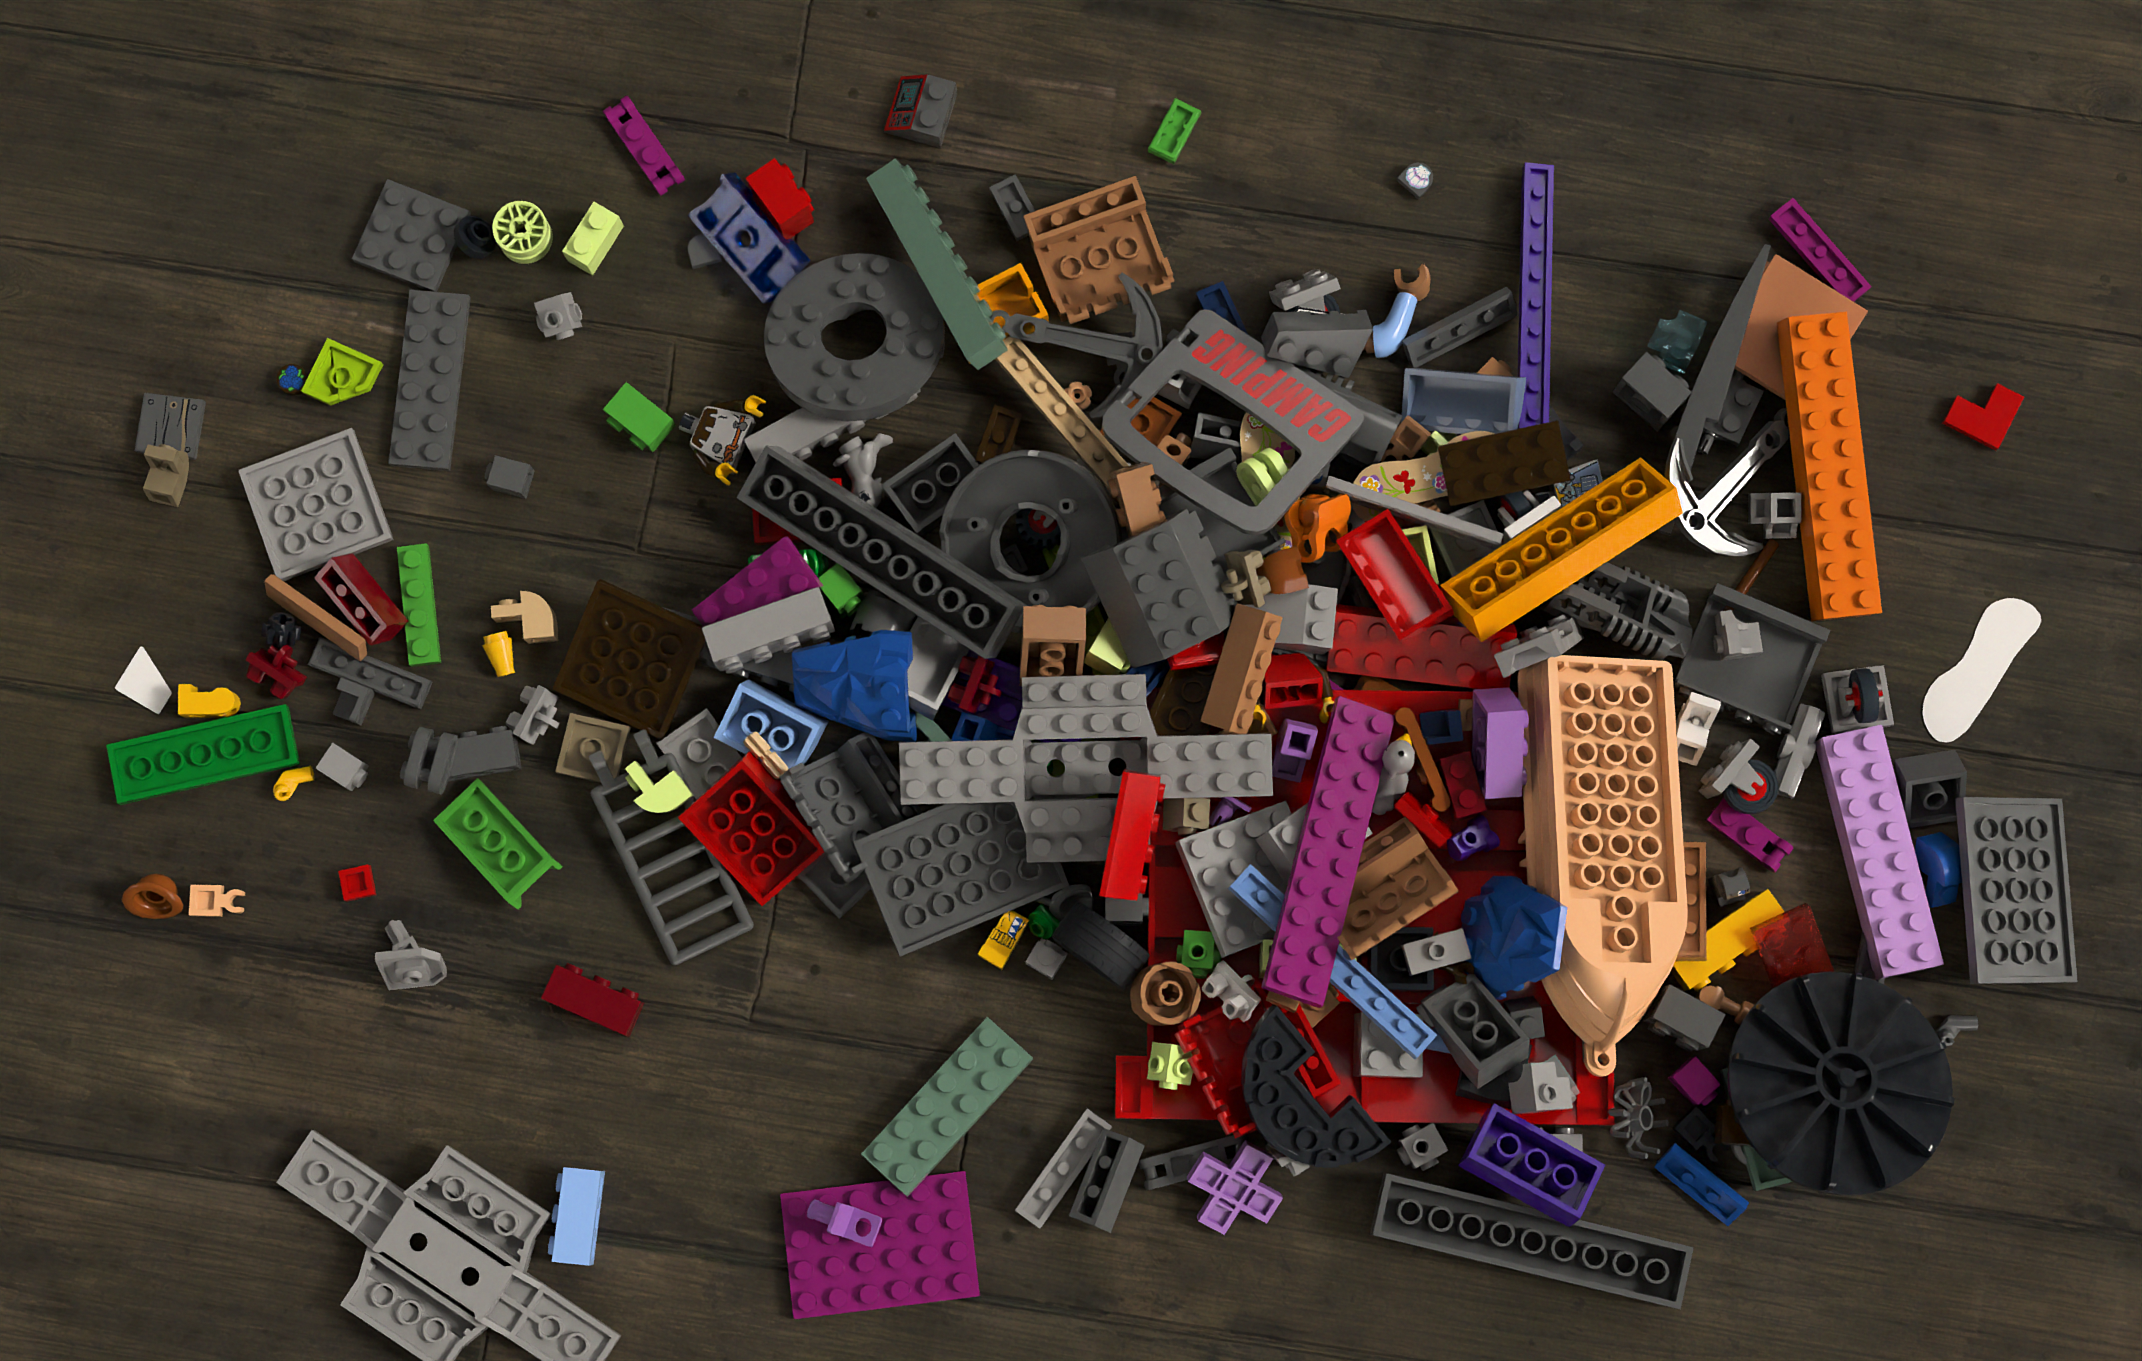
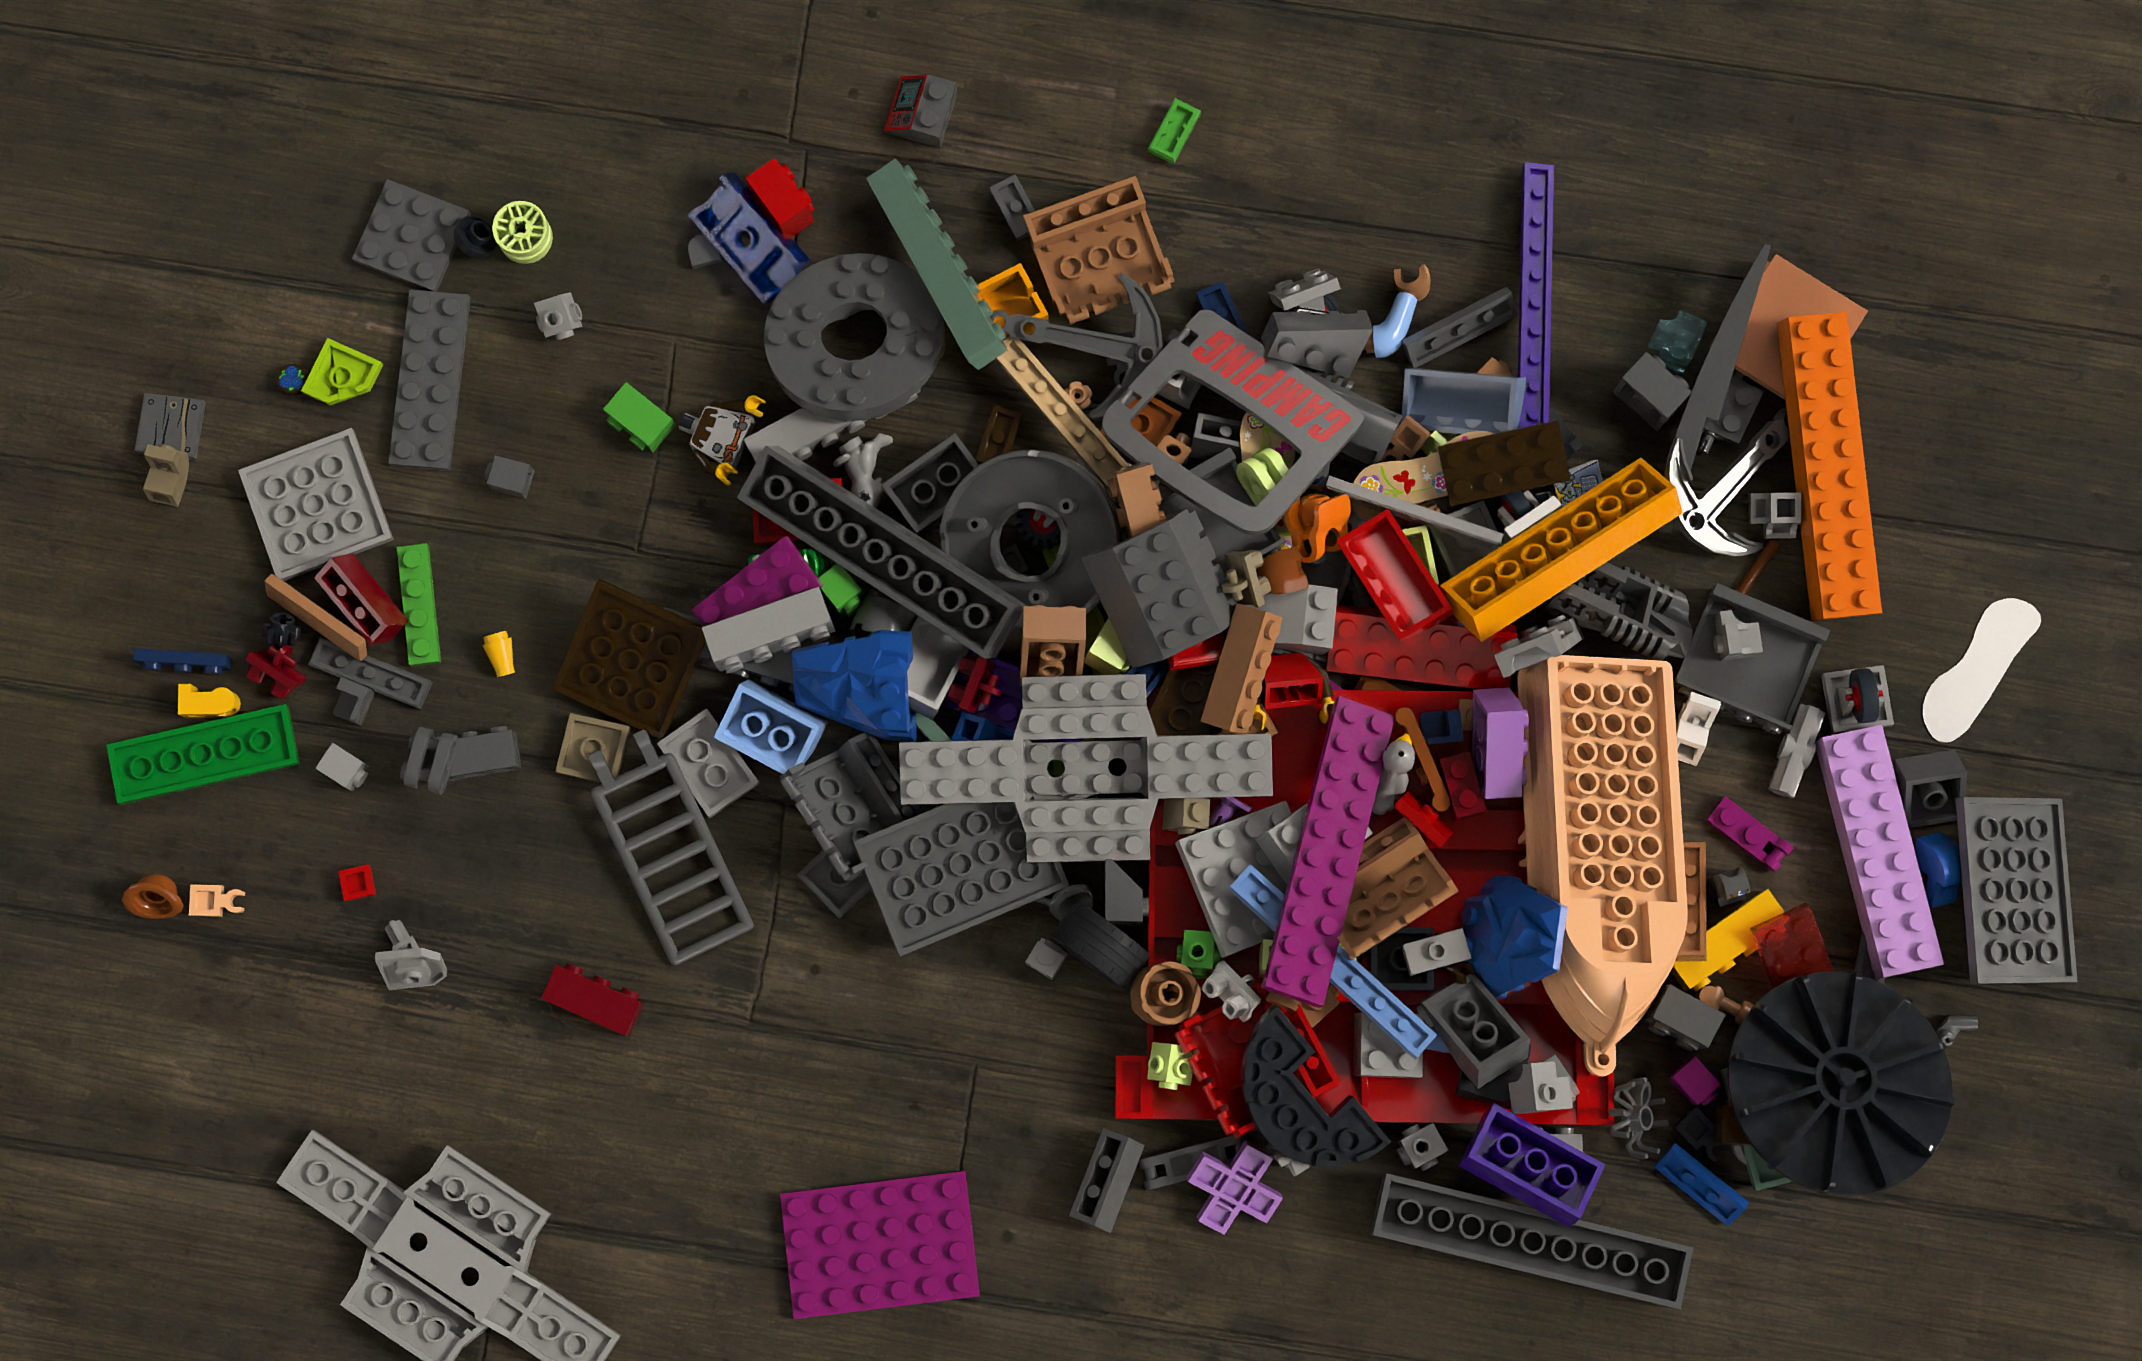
white sticker [115,646,172,714] -> none
yellow arm [273,766,314,801] -> none
bright green plate [433,778,563,909] -> none
tan brick [491,591,558,644] -> none
light grey hips [506,685,560,745] -> none
light blue brick [548,1167,605,1266] -> none
yellowish green brick [562,202,624,276] -> none
magenta plate [602,95,685,196] -> none
yellowish green brick [625,761,694,813] -> none
red slope [678,750,824,906] -> none
tan piece [743,731,788,779] -> none
medium lavender bracket [807,1199,882,1247] -> none
sand green plate [861,1017,1033,1197] -> none
yellow leg [978,910,1029,970] -> none
light grey plate [1015,1109,1112,1228] -> none
green plate [1028,904,1060,939] -> none
red slope [1099,769,1166,901] -> none
medium lavender brick [1272,719,1318,783] -> none
tile [1397,162,1433,200] -> none
dark purple plate [1447,815,1500,861] -> none
dark grey brick [1503,996,1545,1039] -> none
plate [1698,739,1778,815] -> none
magenta plate [1768,198,1872,302] -> none
red tile [1942,383,2024,451] -> none
none -> dark blue plate [133,648,233,675]

